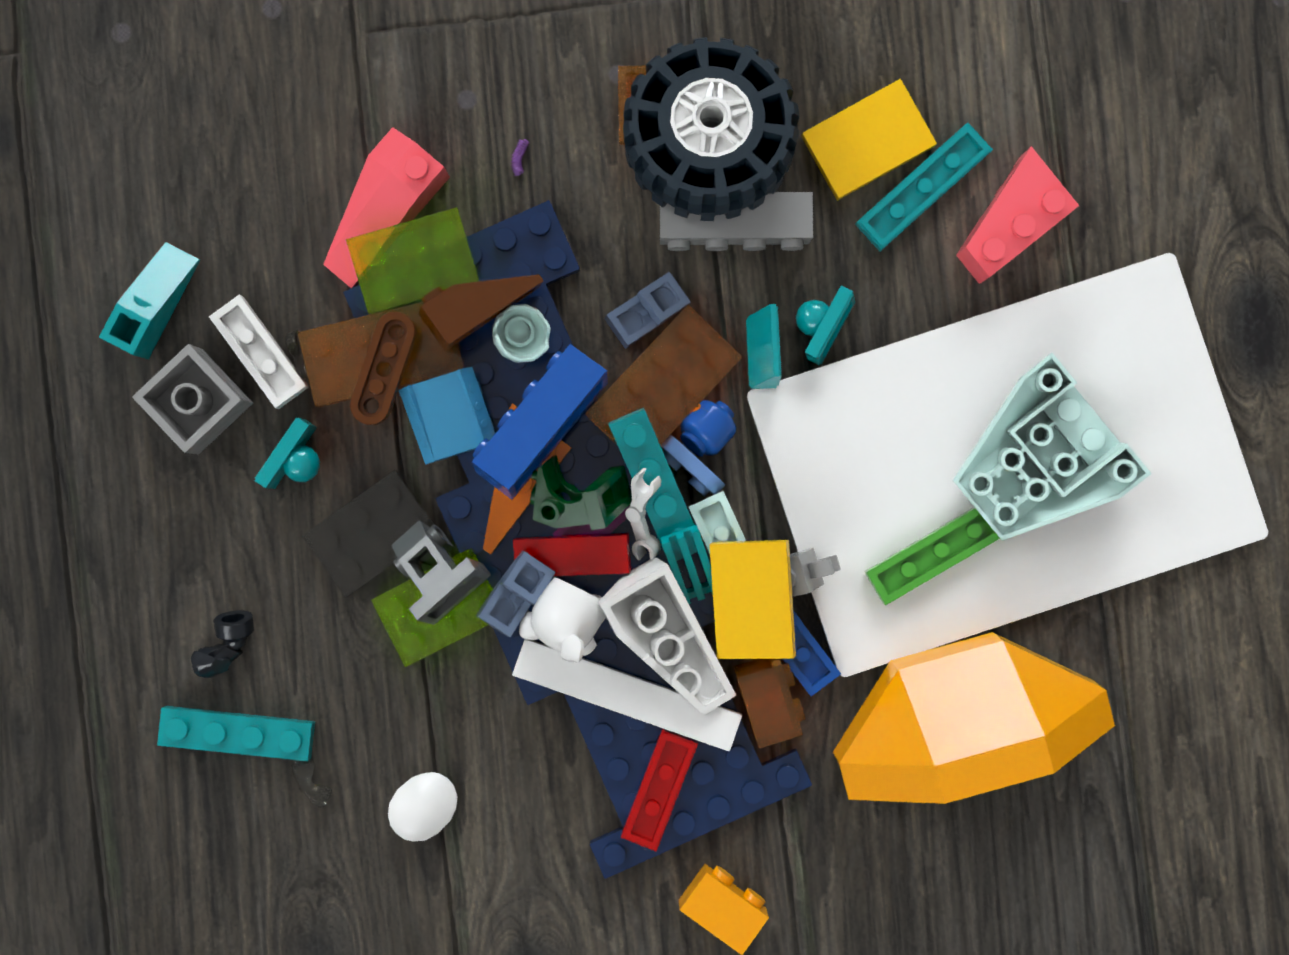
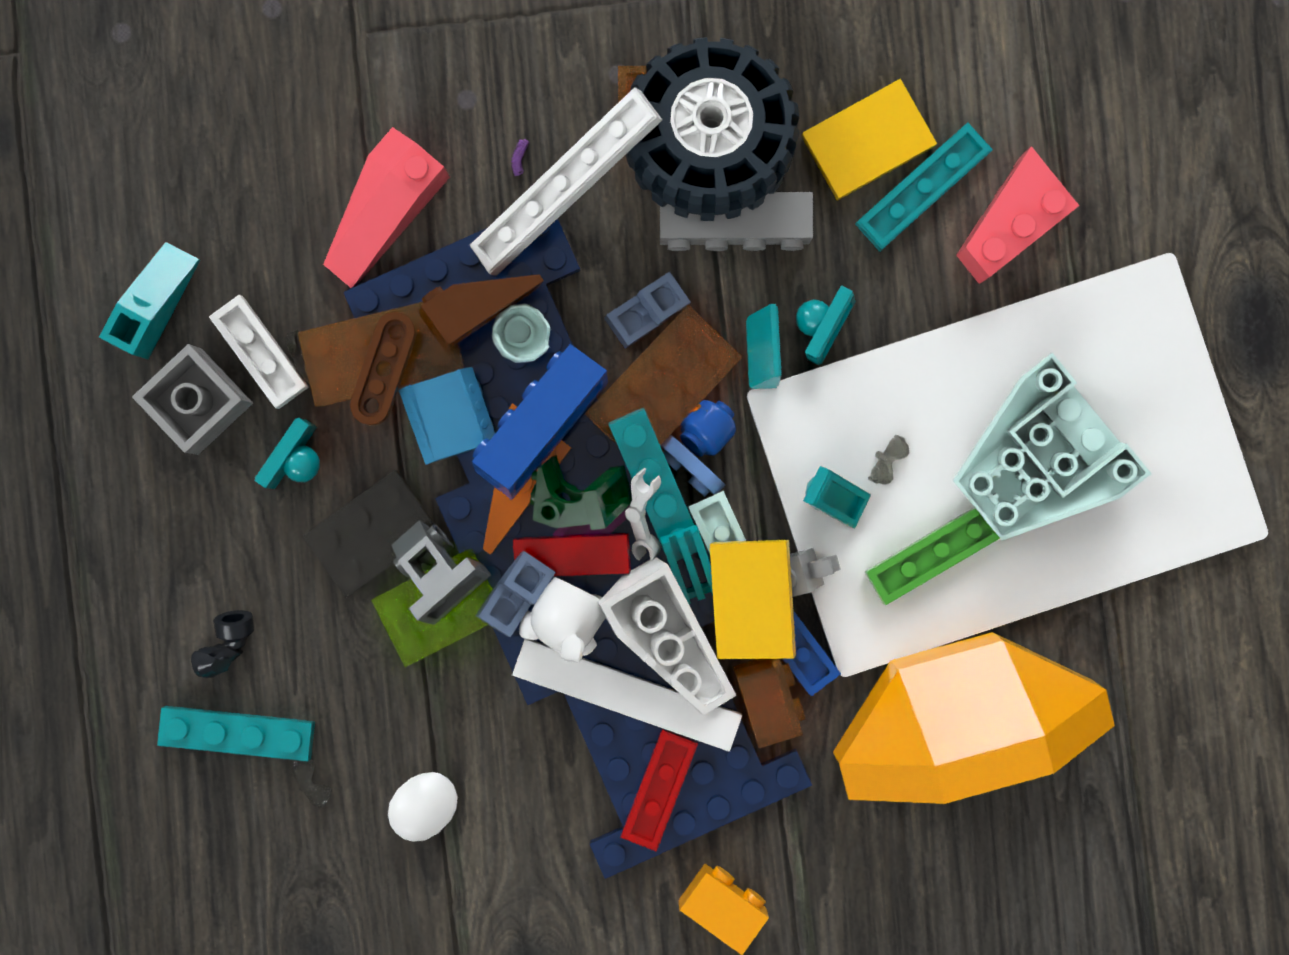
clear neon green plate [346,207,480,315] -> none
none -> white tile [470,87,662,276]
none -> teal tile [803,466,871,529]
none -> clear smoke piece [868,435,910,485]

